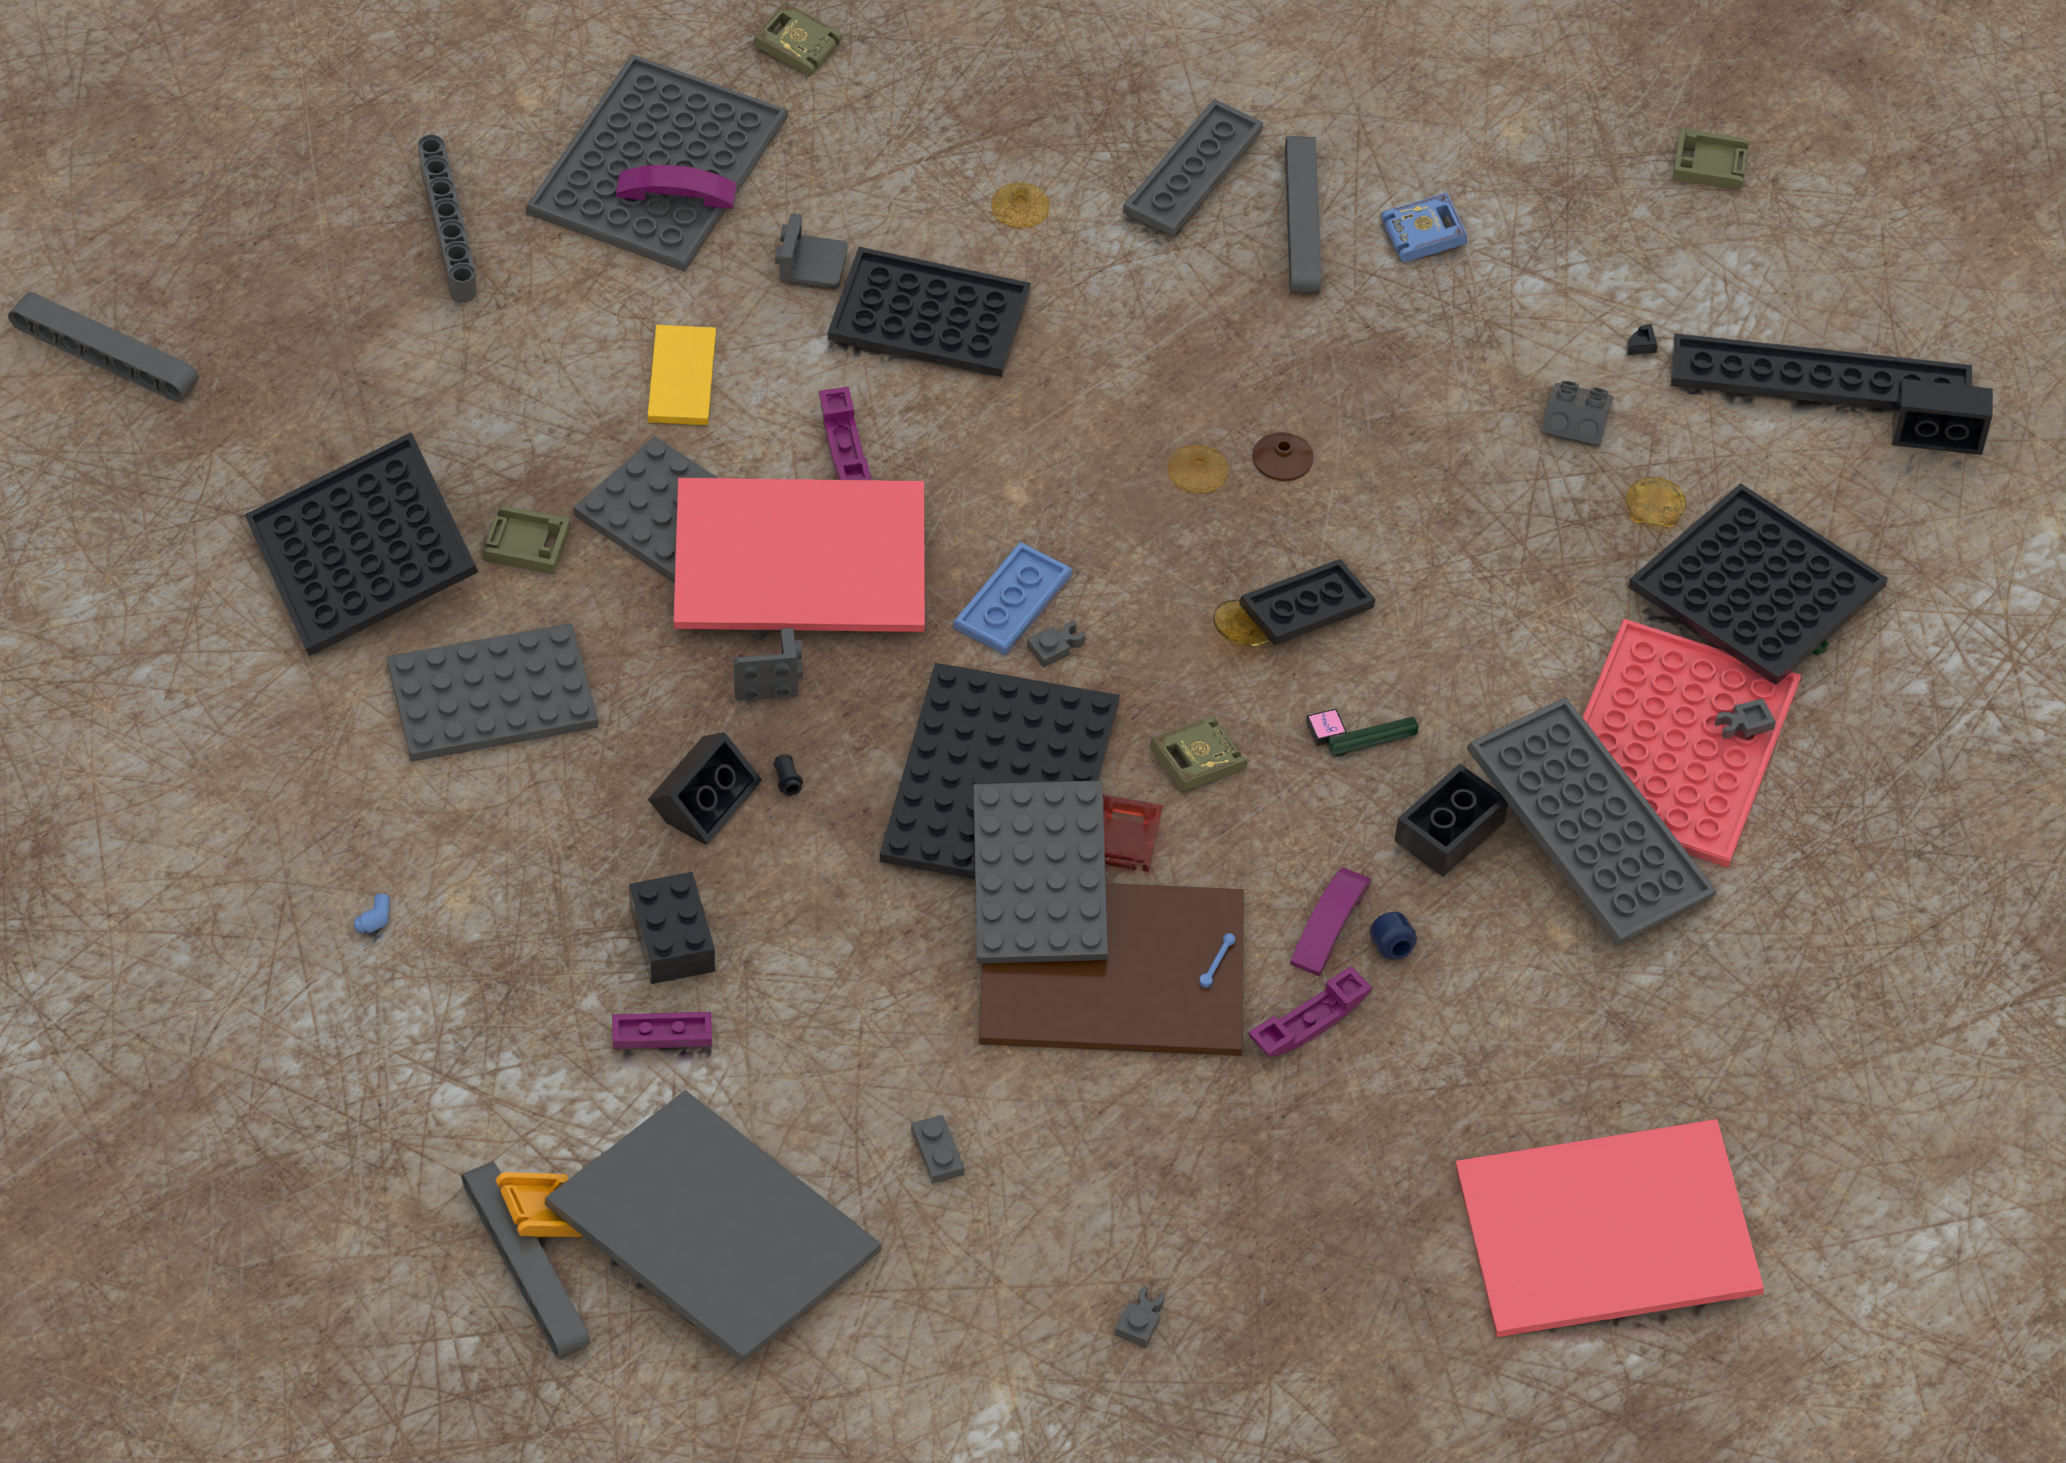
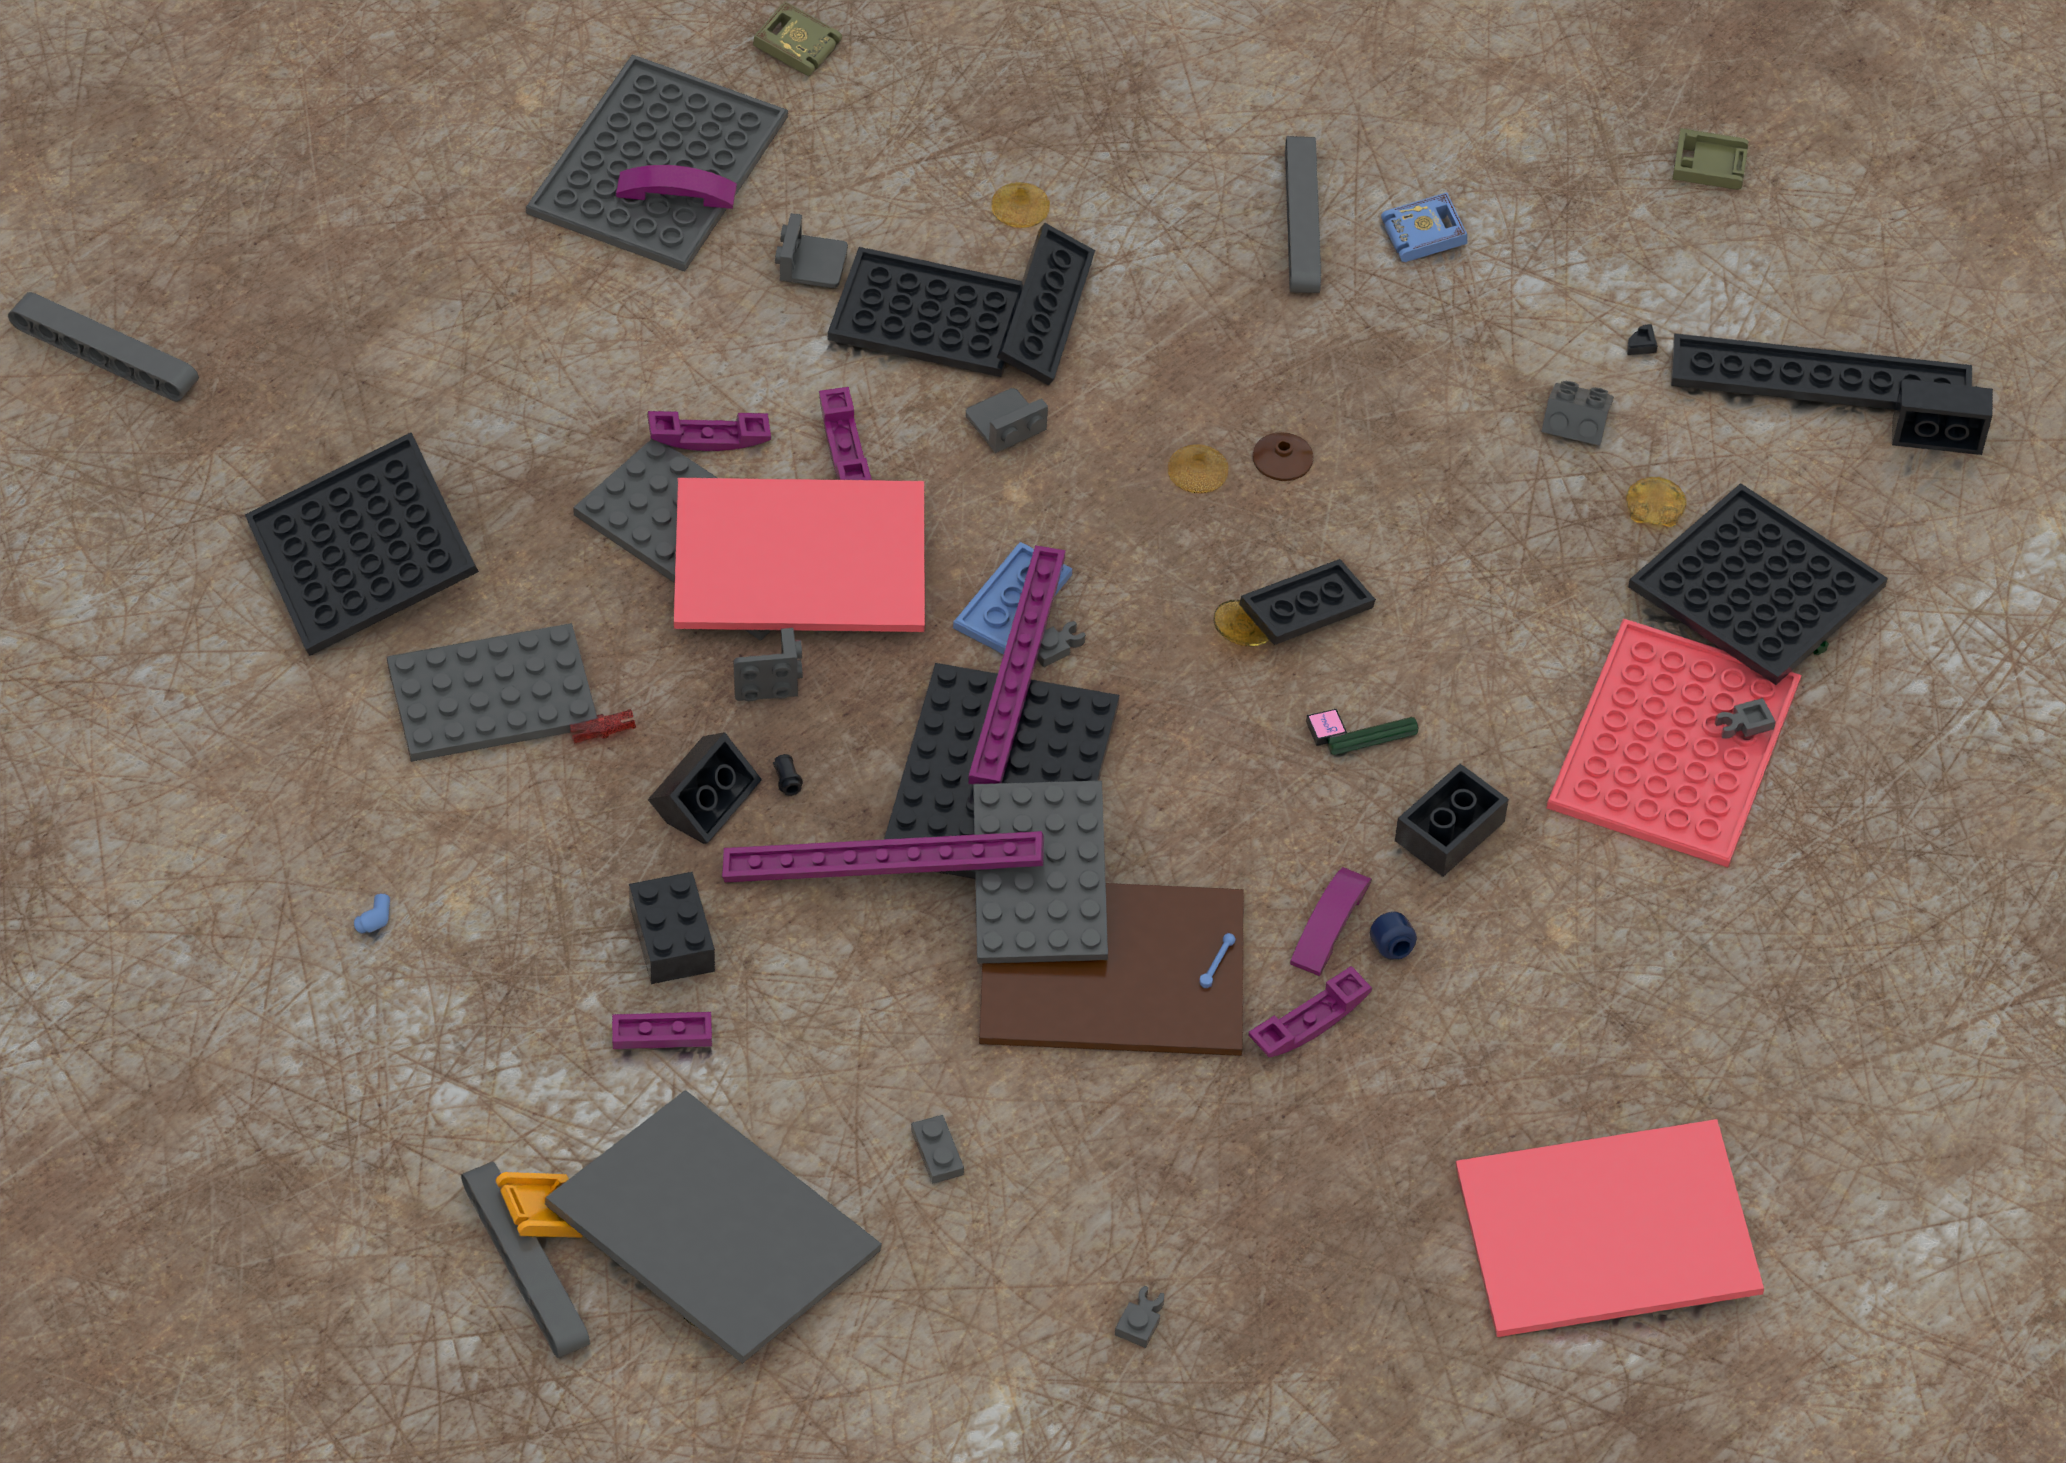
dark grey beam [418,134,477,302] -> none
olive container [482,505,571,574] -> none
yellow tile [648,325,716,425] -> none
clear red container [1103,794,1163,873] -> none
dark grey plate [1123,99,1264,237] -> none
olive container [1150,716,1248,792] -> none
dark grey plate [1467,697,1717,945] -> none
none -> clear red pin [569,709,636,744]
none -> magenta slope [647,411,771,451]
none -> magenta plate [722,831,1044,883]
none -> dark grey bracket [966,388,1048,453]
none -> magenta plate [968,545,1066,784]
none -> black plate [997,223,1095,386]

